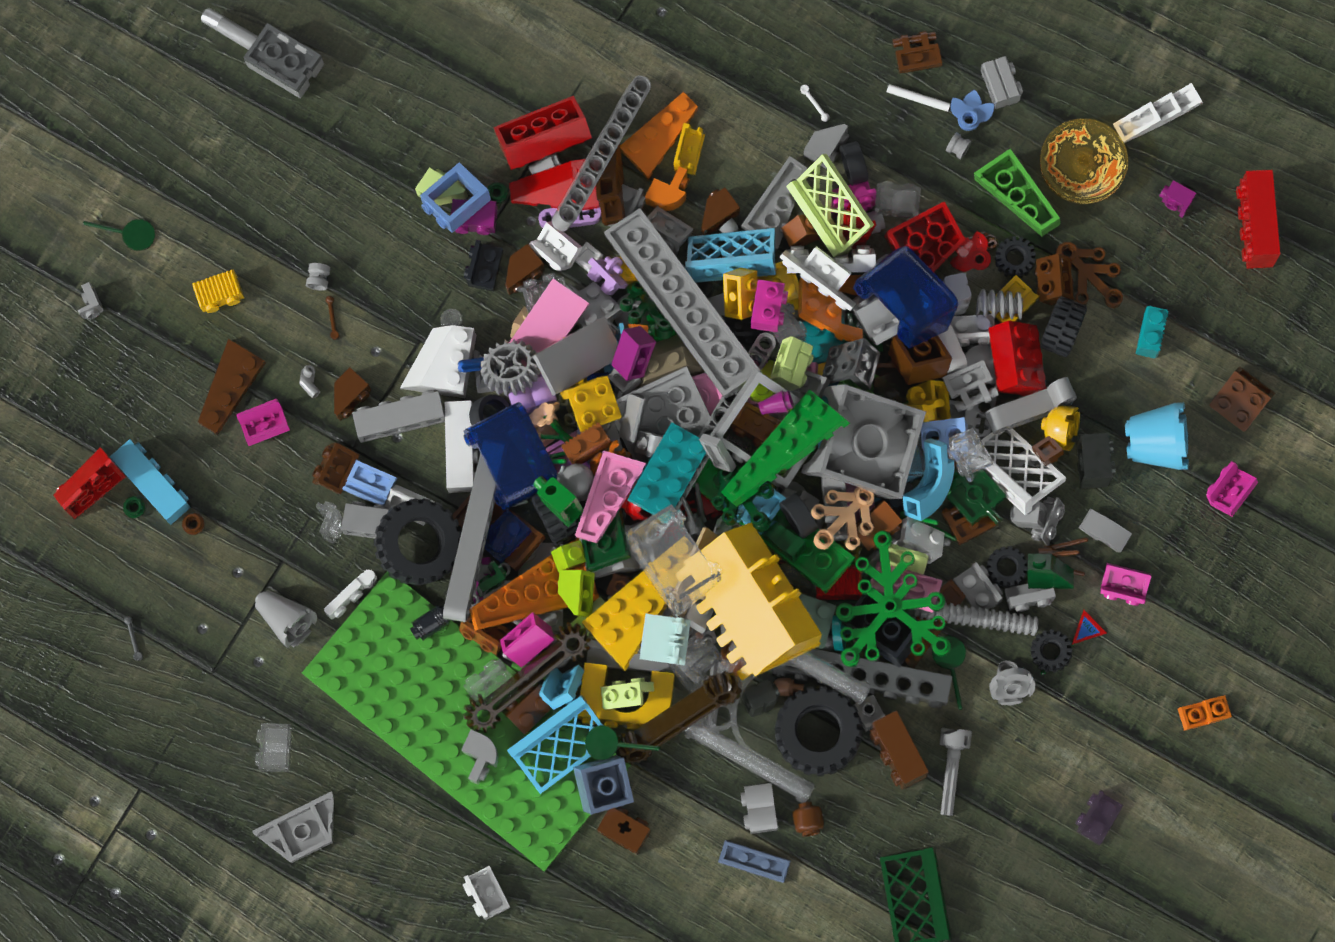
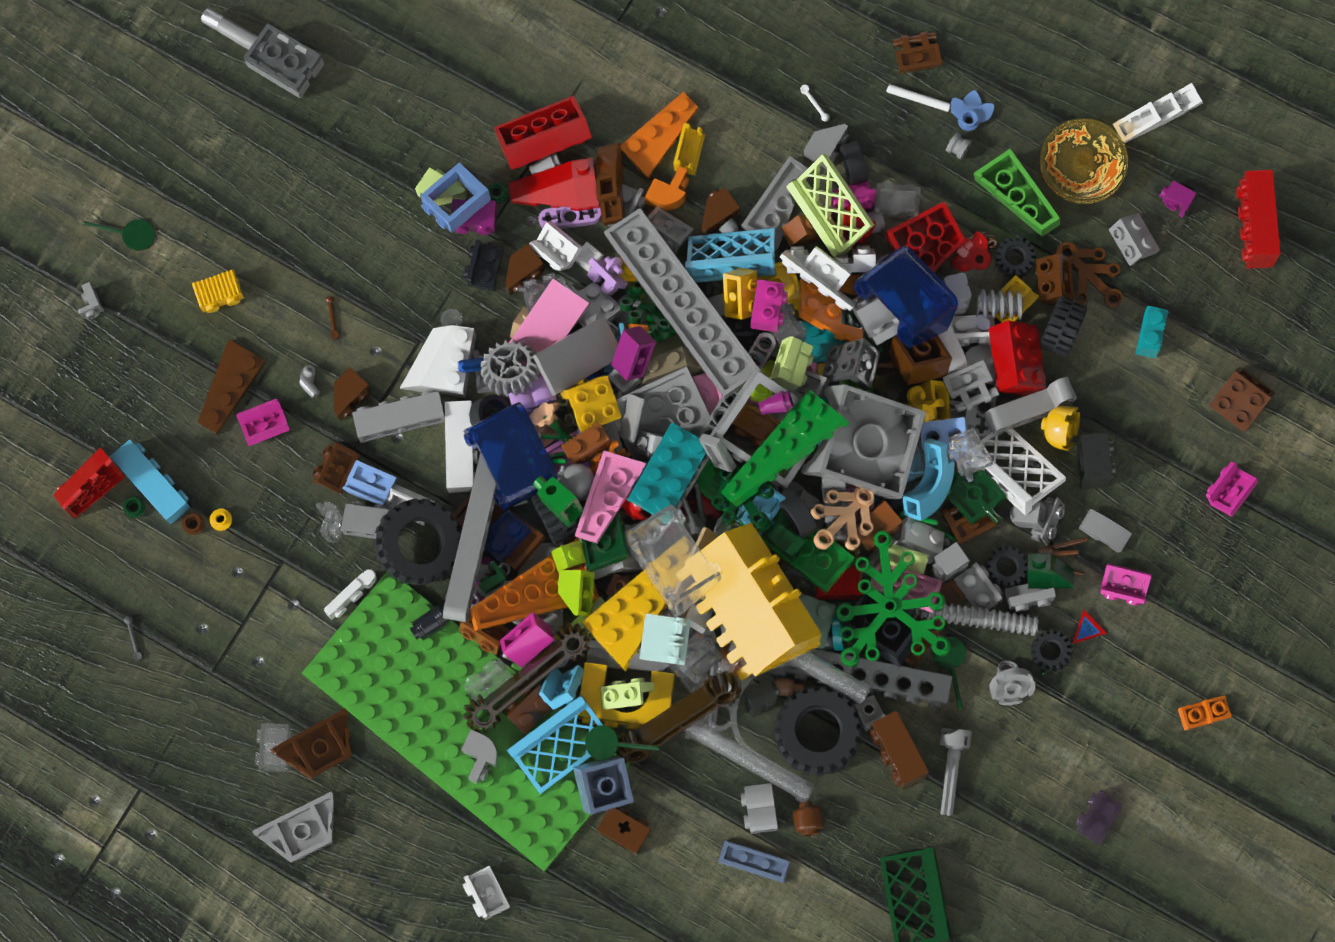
light grey cone [255,590,317,648] -> none
light grey wheel [306,263,331,290] -> none
light grey beam [552,75,651,231] -> none
light grey brick [981,56,1023,109] -> none
reddish brown tile [1032,436,1064,466] -> none
medium azure cone [1125,402,1189,470] -> none
none -> yellow plate [210,509,232,531]
none -> reddish brown wing [270,708,351,779]
none -> light grey brick [931,542,969,584]
none -> light grey bracket [1109,213,1160,266]

